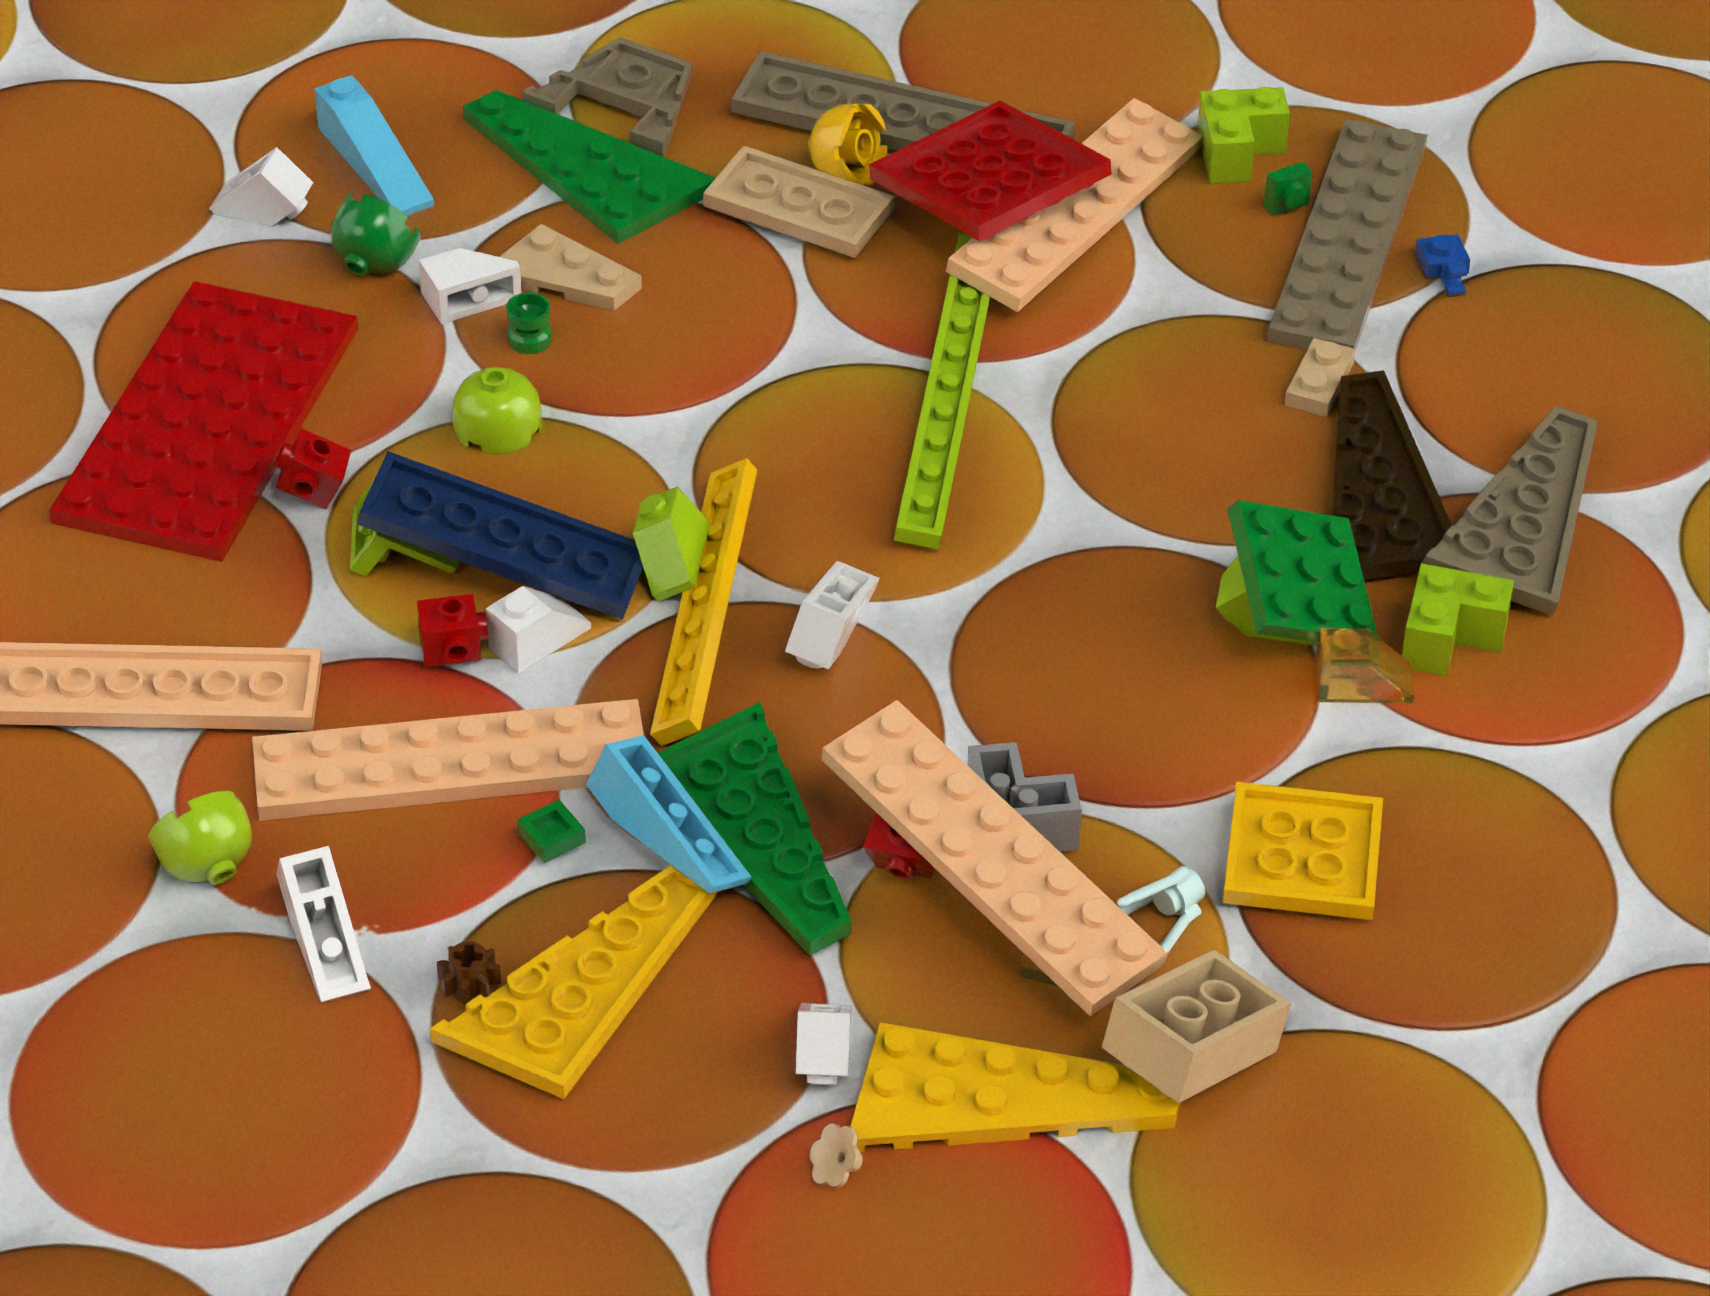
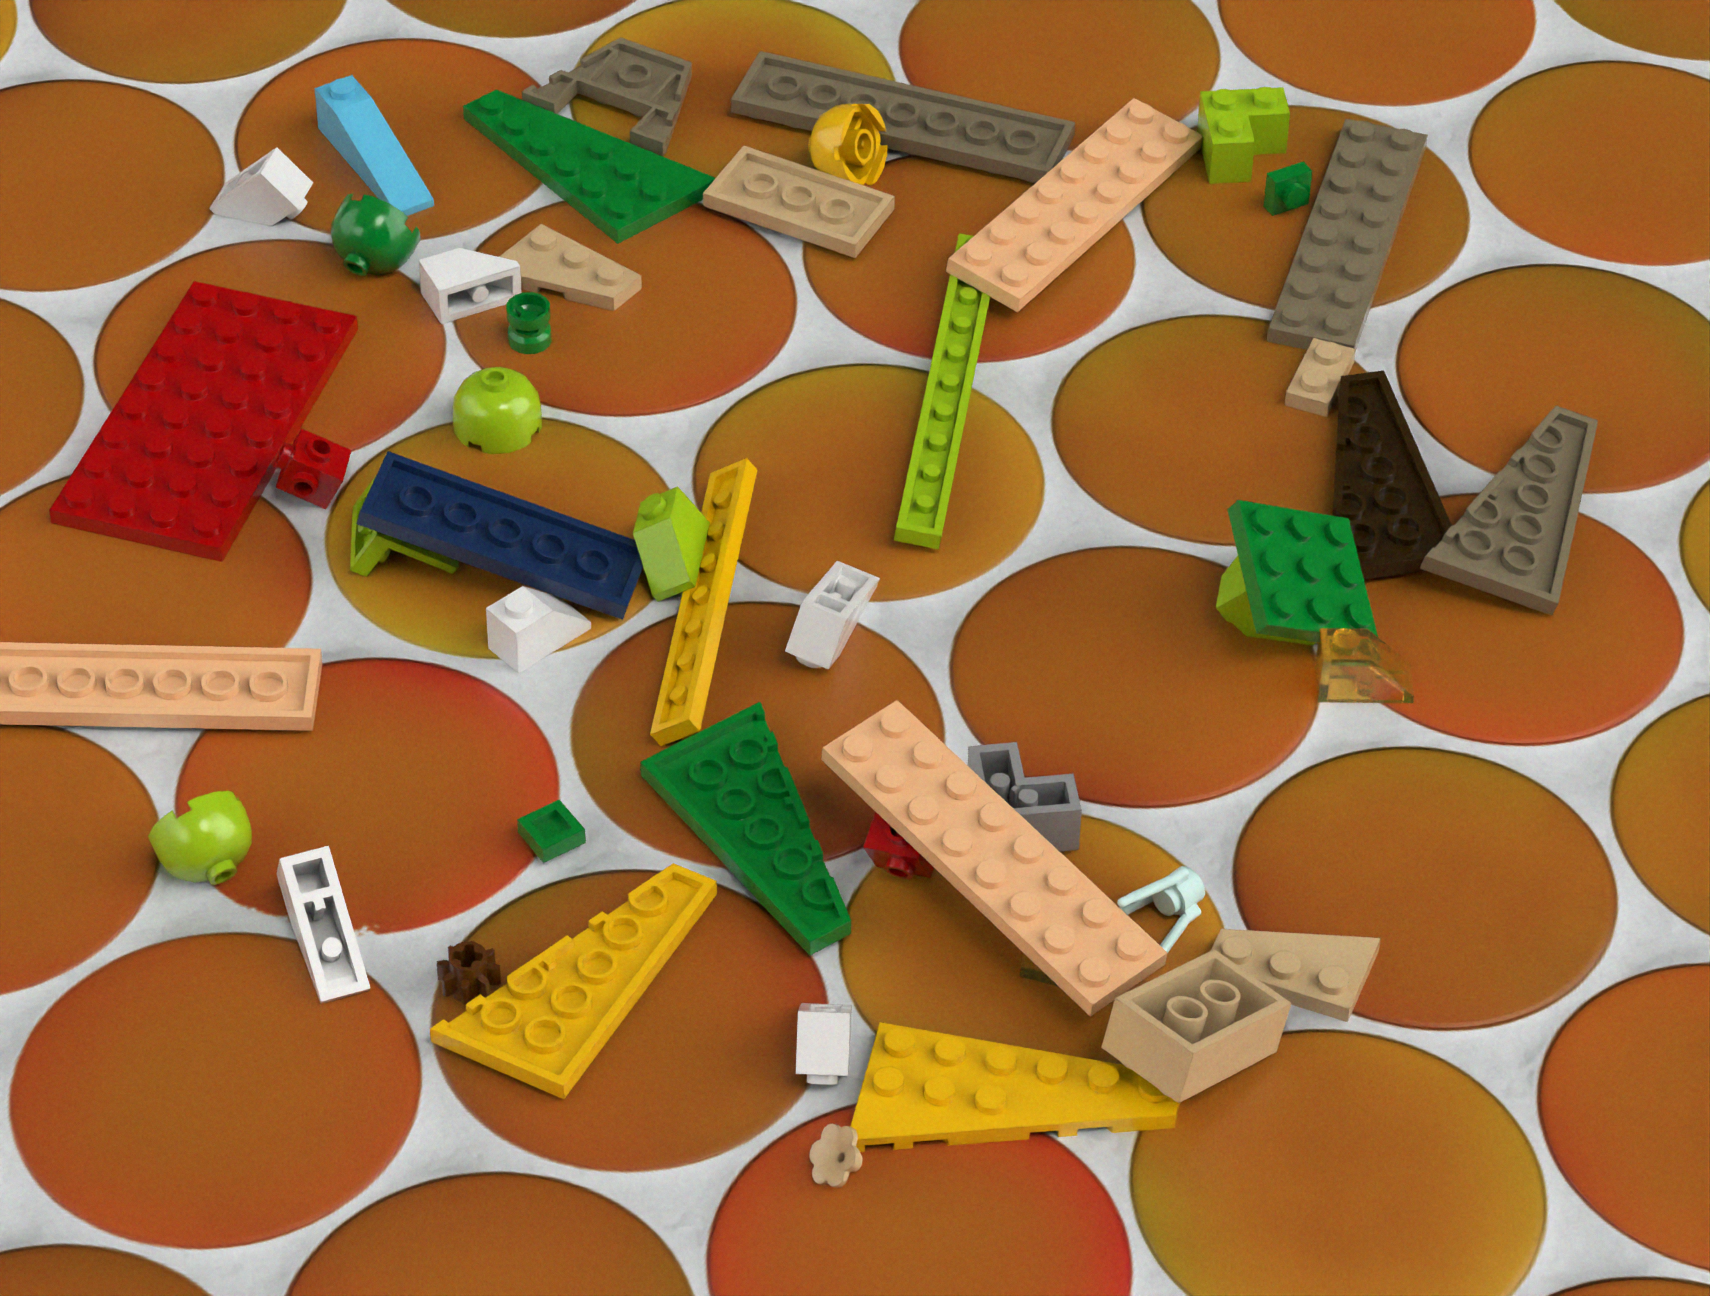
light nougat plate [252,699,644,821] -> none
red brick [416,594,489,667] -> none
medium azure slope [586,735,751,894] -> none
red plate [869,100,1112,241] -> none
yellow plate [1223,781,1383,920] -> none
lime brick [1400,563,1514,676] -> none
blue plate [1415,234,1470,296] -> none
none -> tan wing [1211,929,1381,1022]

